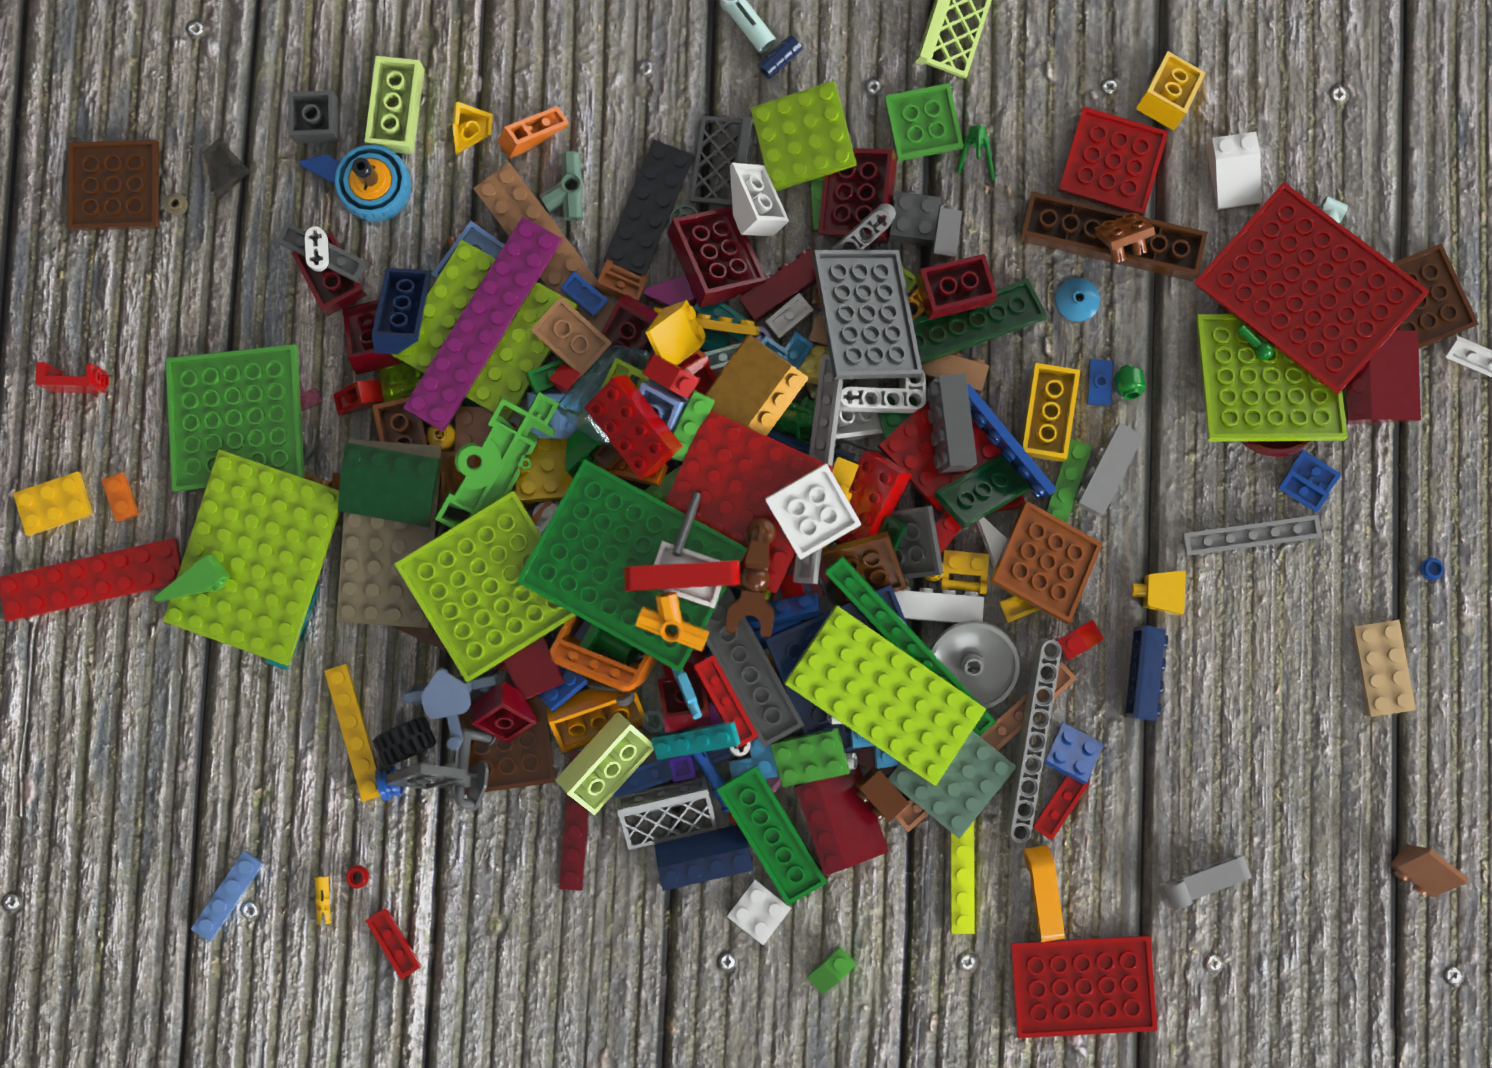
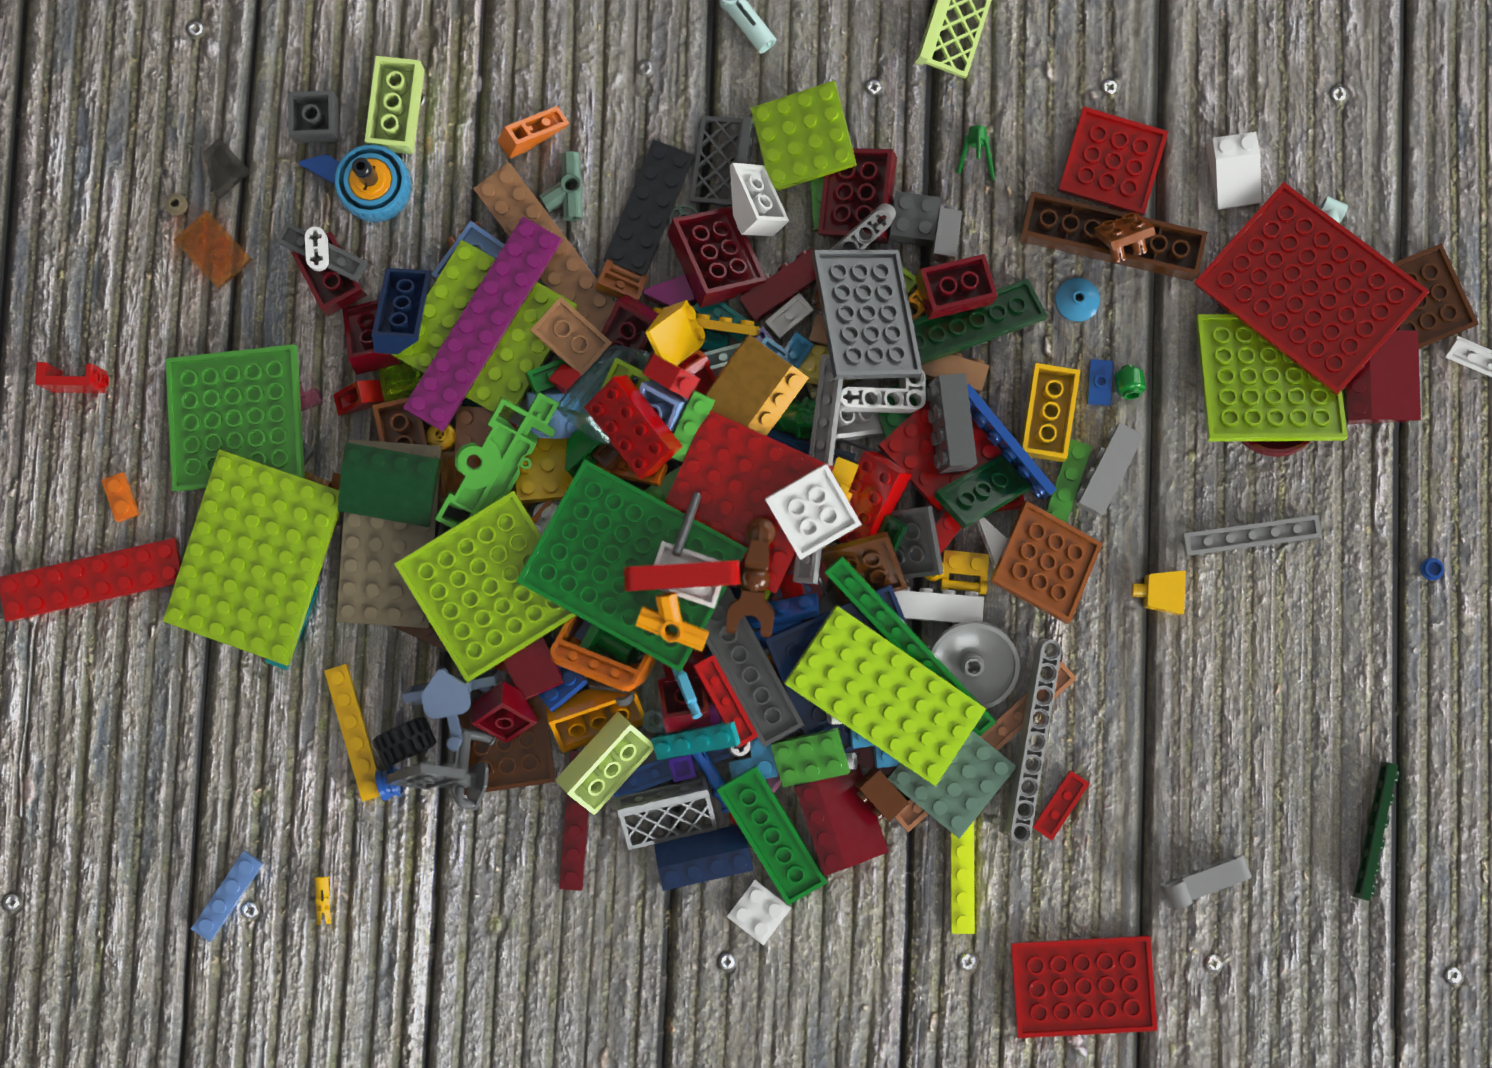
yellow plate [13,472,93,536] -> none
reddish brown plate [67,140,159,231] -> none
bright green slope [154,555,231,601] -> none
red plate [346,865,369,889] -> none
red plate [365,907,422,980] -> none
yellow slope [452,102,493,155] -> none
blue plate [560,271,609,318] -> none
dark blue axle [757,35,802,79] -> none
bright green slope [807,944,857,994] -> none
bright green plate [884,83,963,161] -> none
yellow tile [998,596,1040,623] -> none
light orange beam [1023,845,1065,942] -> none
plate [1043,722,1104,785] -> none
red slope [1054,619,1104,661] -> none
dark blue slope [1124,625,1168,721] -> none
yellow slope [1136,51,1206,131] -> none
green bar [1237,325,1274,360] -> none
blue slope [1278,449,1342,513] -> none
tan plate [1352,620,1416,717] -> none
nougat slope [1389,844,1469,897] -> none
none -> clear orange plate [174,210,253,289]
none -> dark green plate [1353,762,1399,901]

